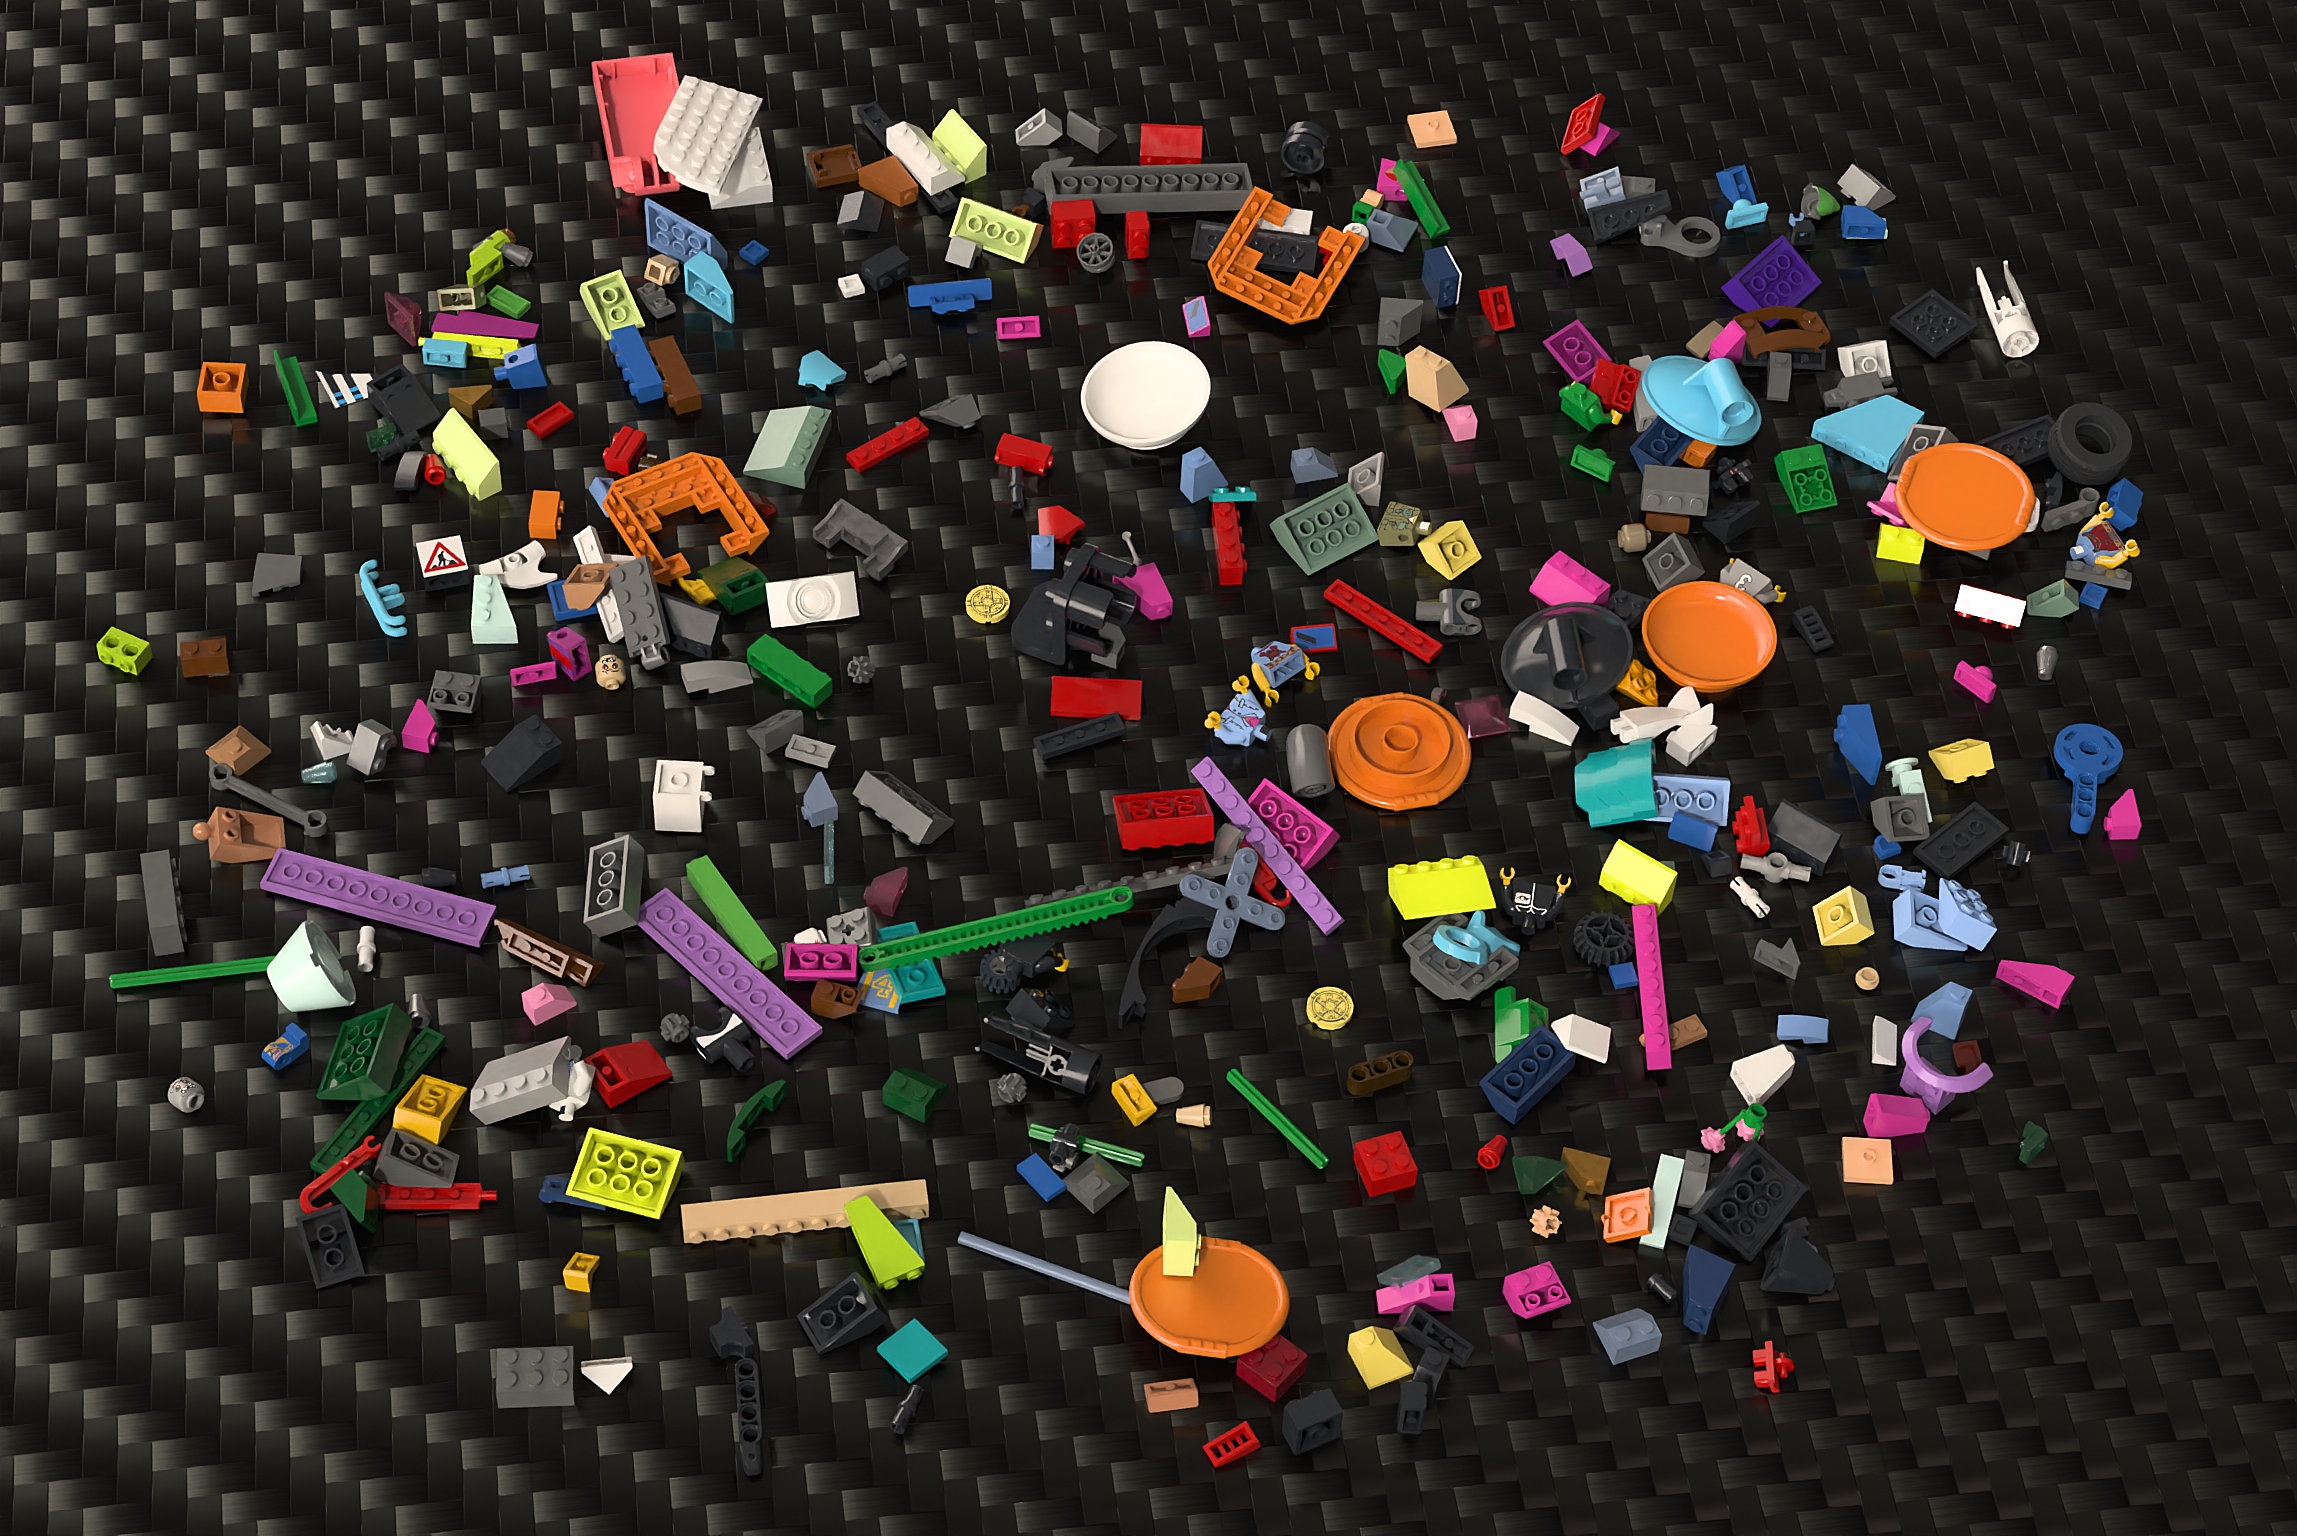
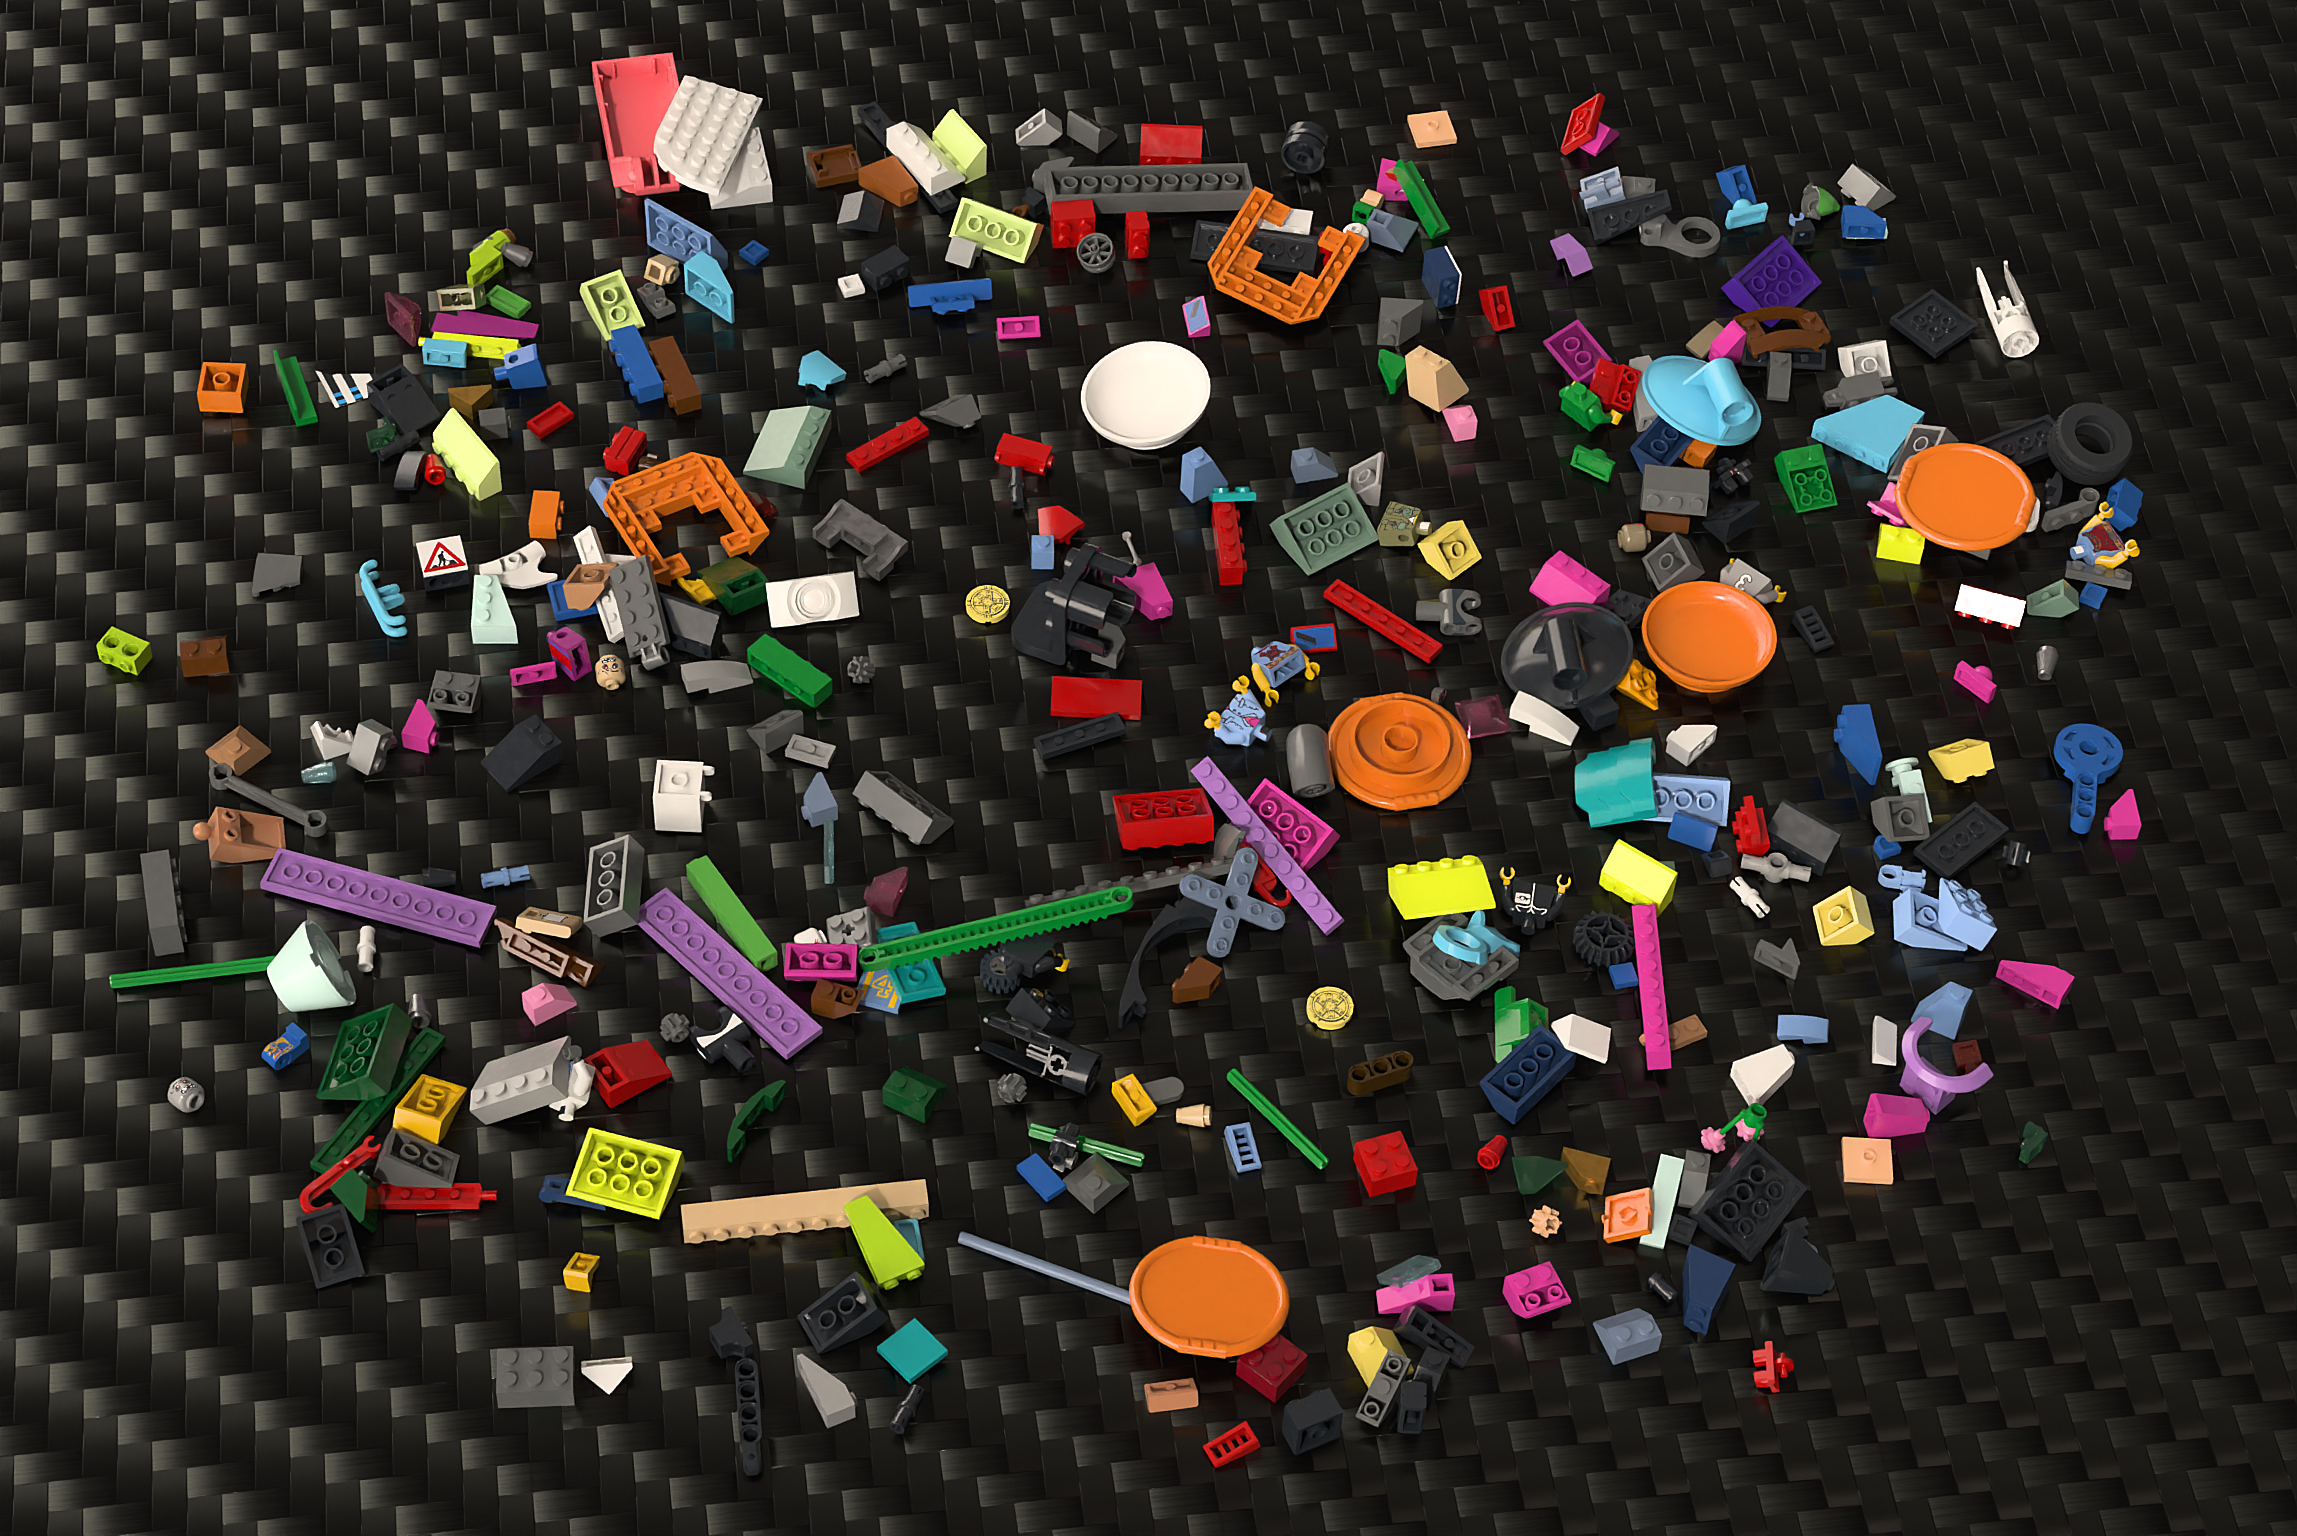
yellowish green slope [1163,1187,1201,1276] -> none
white hips [1611,686,1713,744] -> none
tan plate [1855,967,1879,990] -> none
none -> tan container [515,907,583,938]
none -> light grey slope [797,1354,858,1428]
none -> medium blue slope [1224,1122,1262,1173]
none -> dark grey slope [1355,1349,1411,1428]

